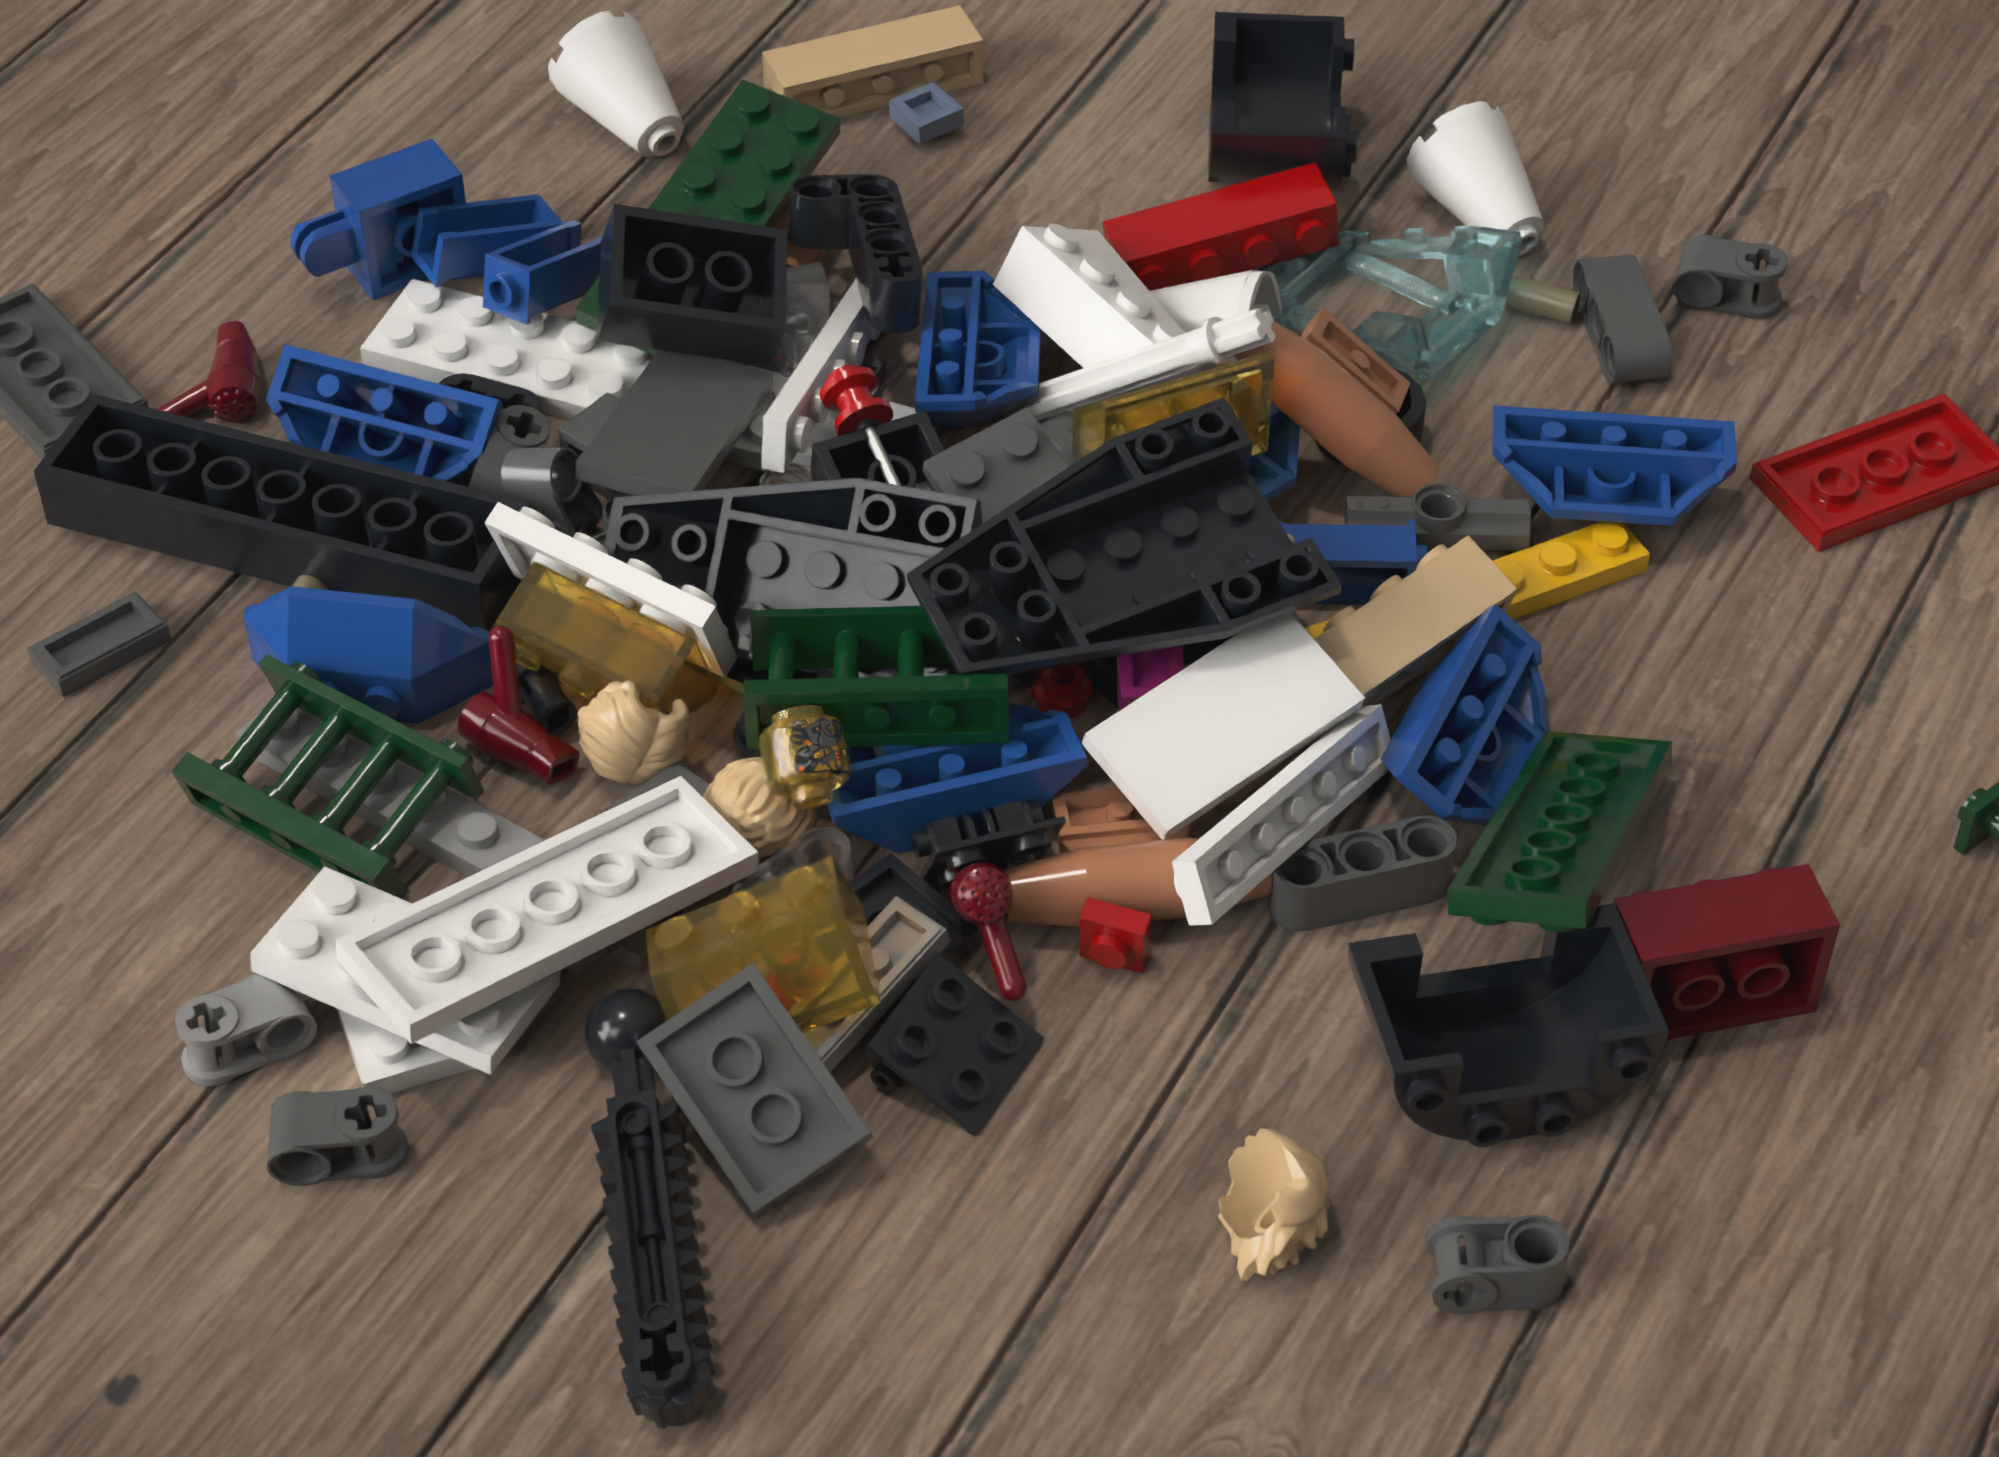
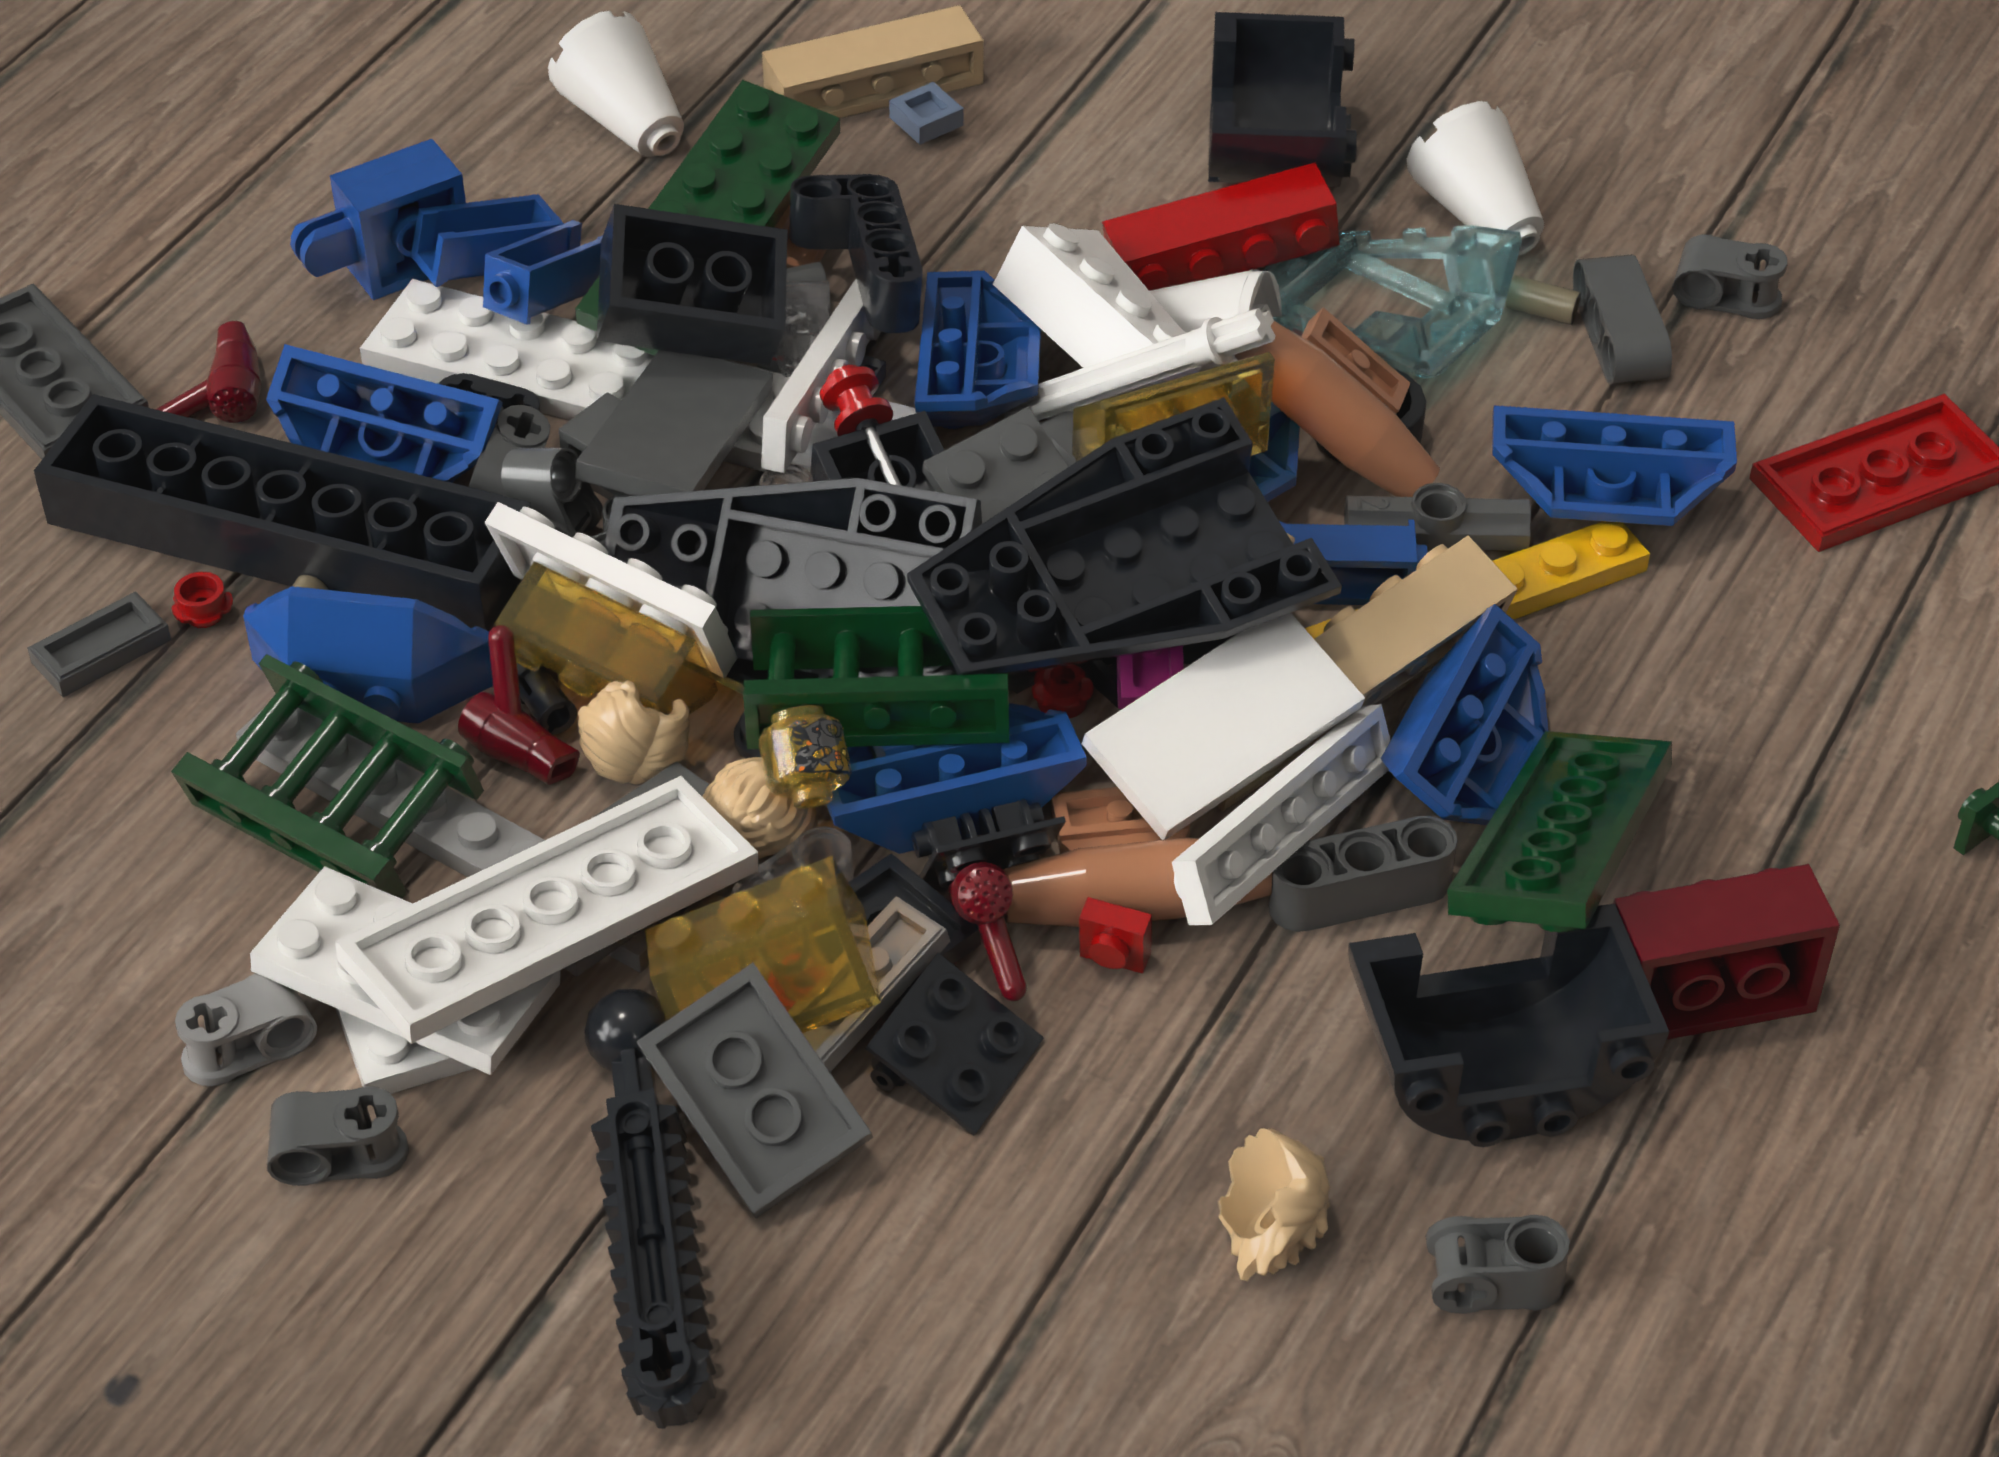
none -> red plate [171,572,233,628]

